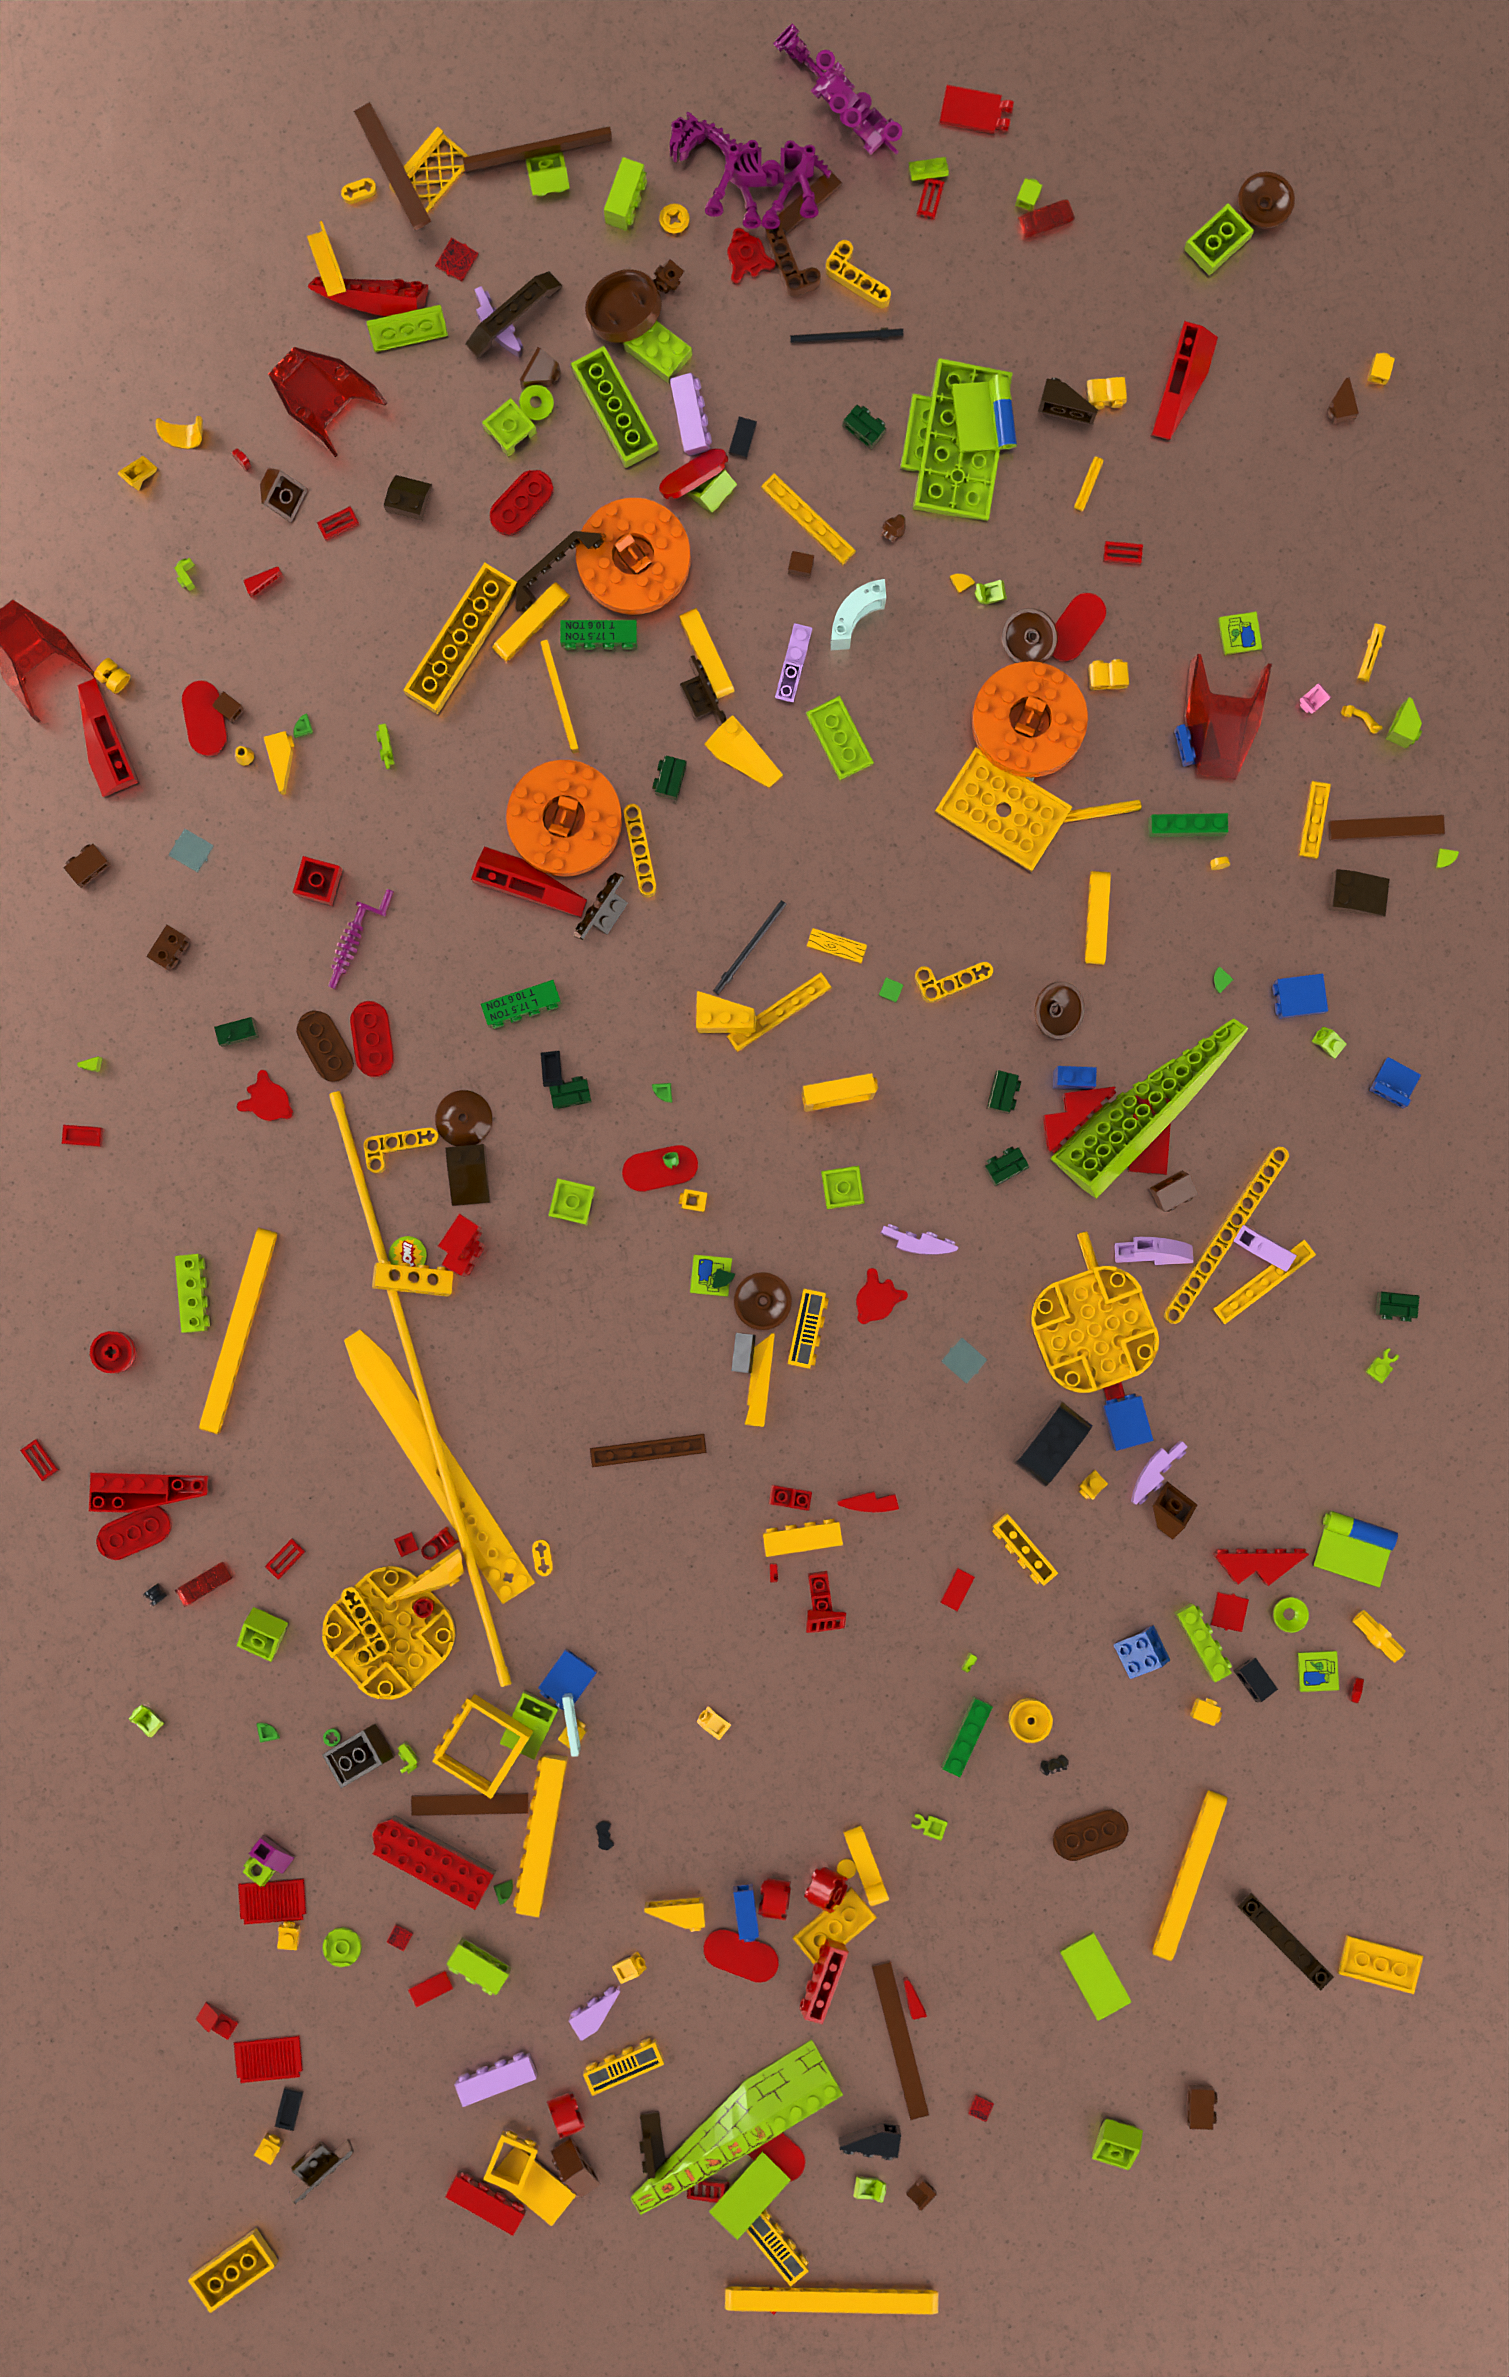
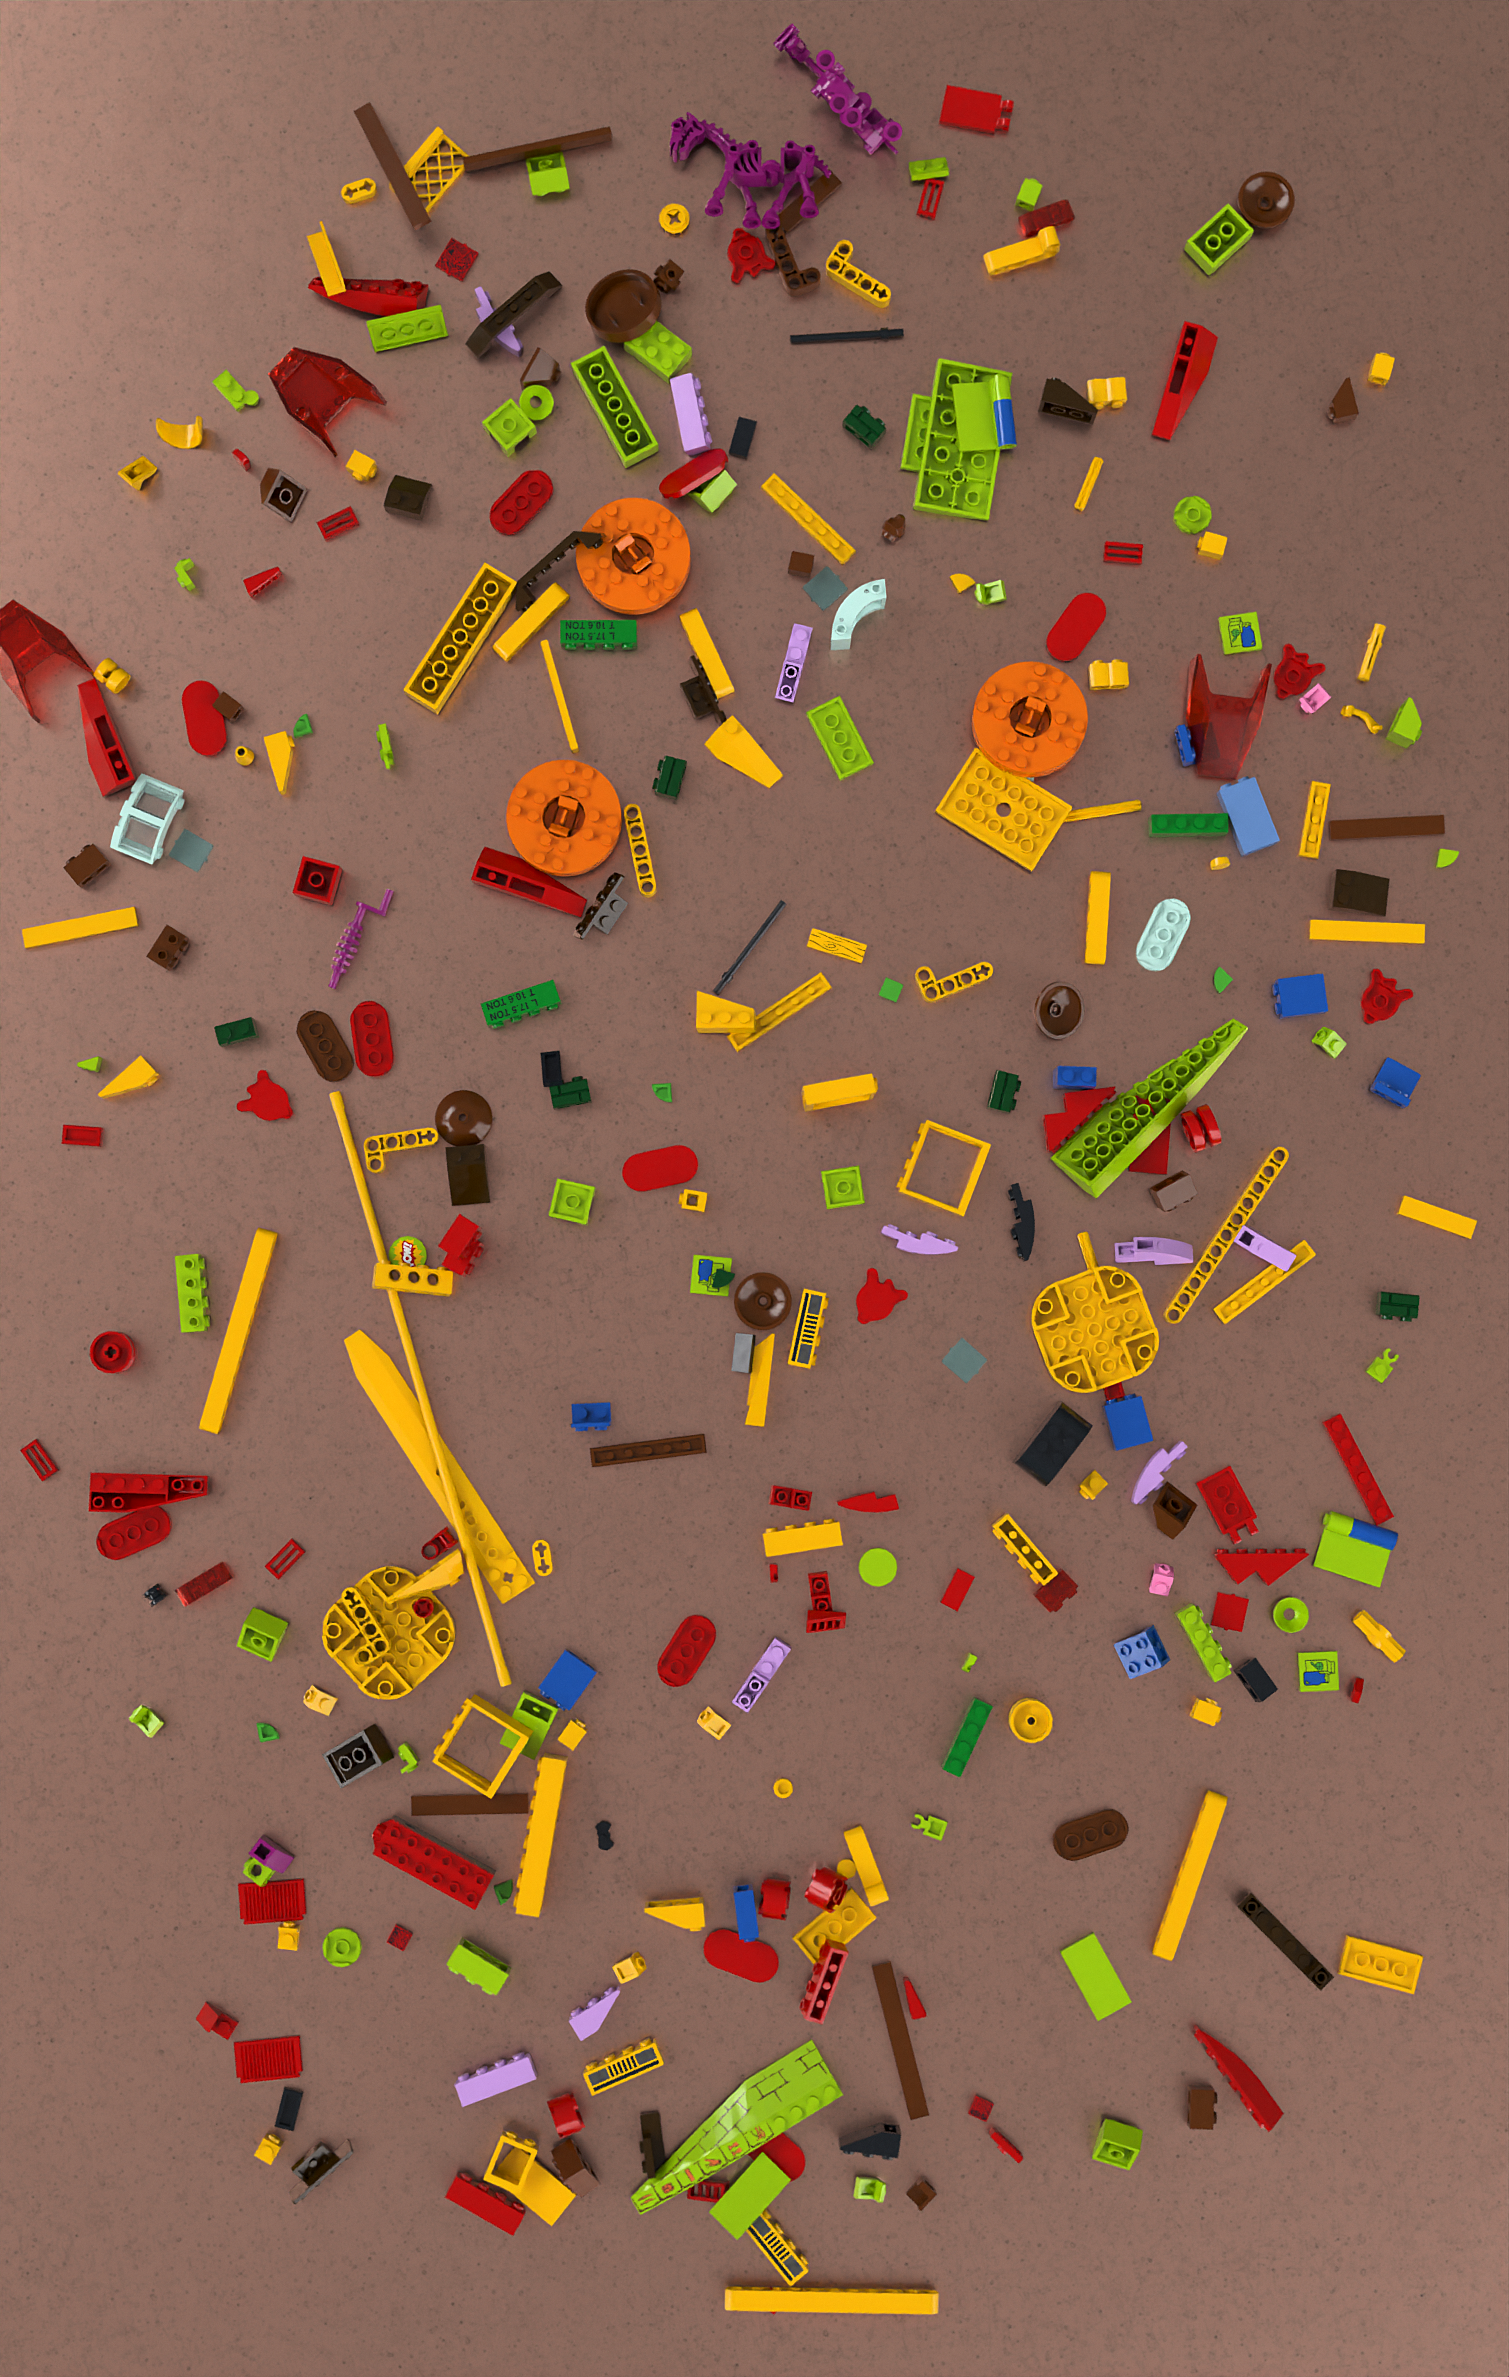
yellow brick [188,2228,278,2313] -> none
bright green bush [323,1728,341,1747] -> none
red tile [394,1532,419,1557] -> none
red slope [408,1971,453,2008] -> none
light aqua tile [562,1693,581,1757] -> none
lime brick [604,157,647,231] -> none
bright green hinge [663,1152,679,1168] -> none
dark green brick [984,1146,1029,1186] -> none
reddish brown dish [1002,608,1058,663] -> none
black piece [1040,1755,1069,1776] -> none
none -> yellow tile [22,907,139,949]
none -> yellow slope [98,1055,159,1099]
none -> window [110,773,184,864]
none -> lime hinge [212,370,259,412]
none -> yellow bracket [303,1685,337,1716]
none -> yellow brick [346,450,377,482]
none -> blue bracket [571,1402,611,1431]
none -> red tile [657,1615,716,1687]
none -> lavender slope [732,1637,792,1713]
none -> yellow tile [773,1778,793,1798]
none -> clear light blue piece [803,566,848,611]
none -> lime tile [859,1548,897,1587]
none -> yellow window [896,1120,991,1217]
none -> yellow beam [983,226,1060,275]
none -> red plate [989,2127,1023,2164]
none -> black slope [1008,1183,1035,1262]
none -> clear red brick [1033,1568,1079,1613]
none -> light aqua tile [1136,898,1191,971]
none -> bright pink bracket [1149,1563,1174,1596]
none -> lime tile [1174,496,1212,534]
none -> red wheel [1180,1104,1222,1153]
none -> red wedge [1193,2025,1284,2132]
none -> red tile [1195,1466,1259,1544]
none -> yellow brick [1197,531,1228,560]
none -> medium blue brick [1217,776,1280,857]
none -> red tile [1273,644,1326,699]
none -> yellow tile [1309,920,1425,944]
none -> red plate [1322,1413,1394,1525]
none -> red tile [1361,969,1413,1024]
none -> yellow tile [1397,1195,1477,1239]

